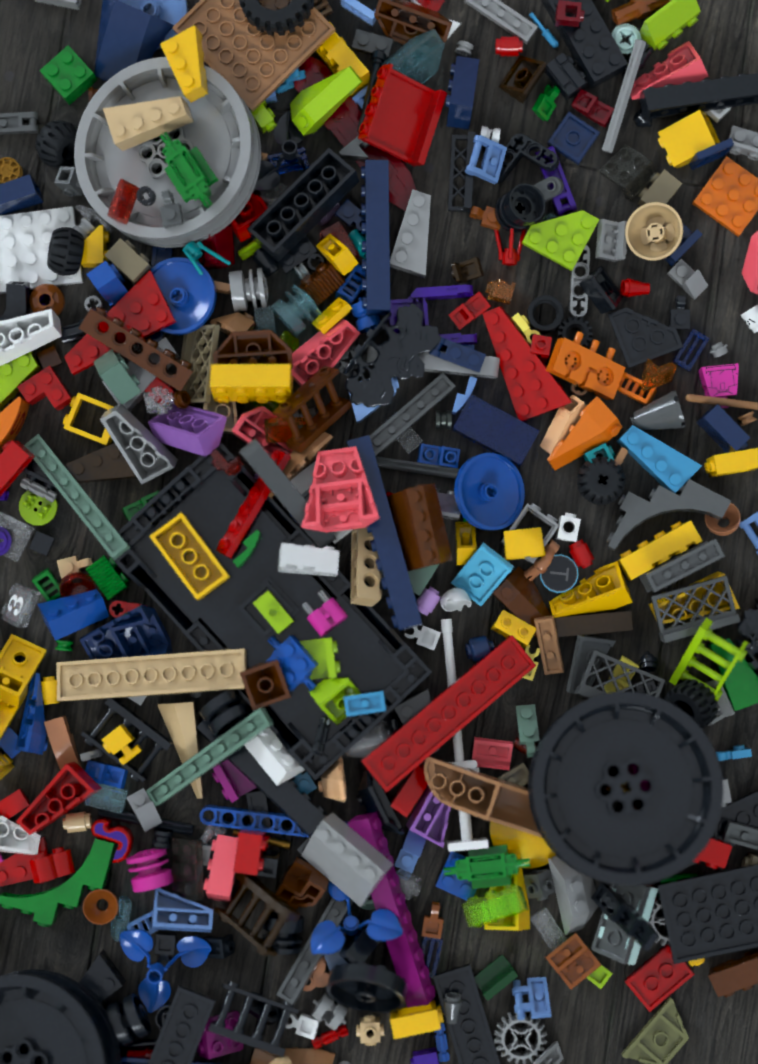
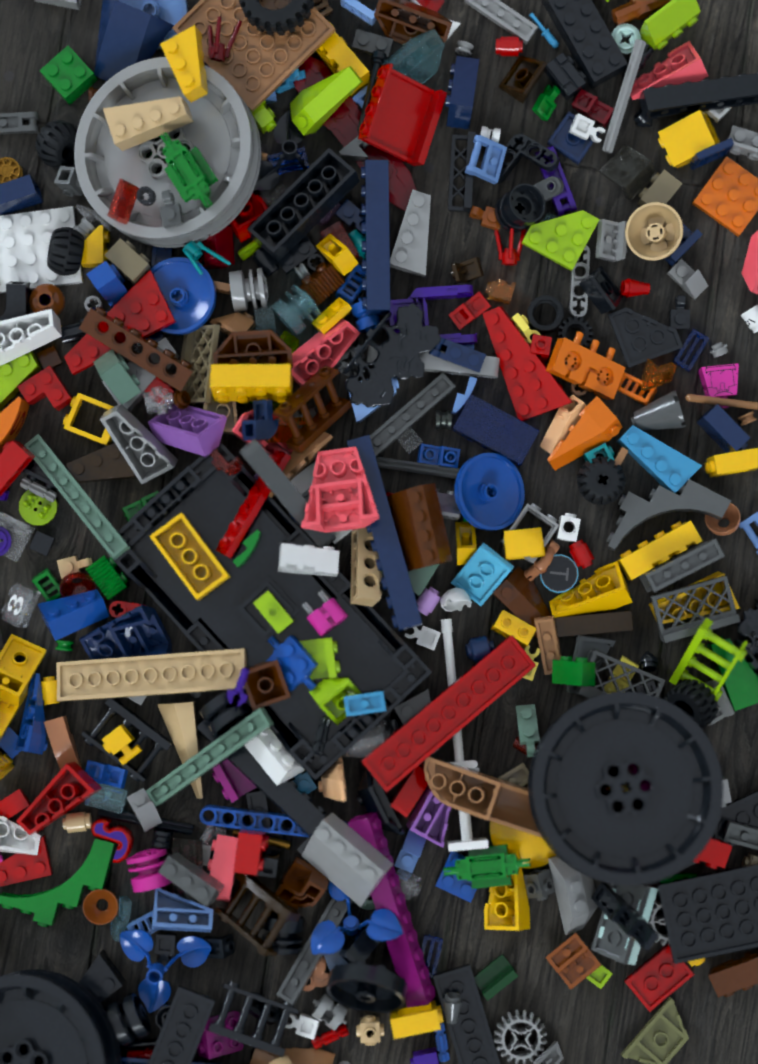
red brick [29,846,75,883] -> none
light grey tile [80,749,104,761] -> none
dark orange plate [421,901,444,939] -> none
clear neon green wedge [462,884,529,929] -> none
coral plate [471,737,513,771] -> none
medium blue plate [512,977,551,1020] -> none
clear plate [530,906,567,951] -> none
dark red brick [555,0,584,27] -> none
dark azure plate [715,745,752,761] -> none
none -> dark grey brick [159,852,224,907]
none -> dark red plant [208,16,242,62]
none -> dark purple bar [226,668,249,706]
none -> dark blue brick [242,400,279,441]
none -> green piece [552,656,596,686]
none -> white plate [569,113,605,143]

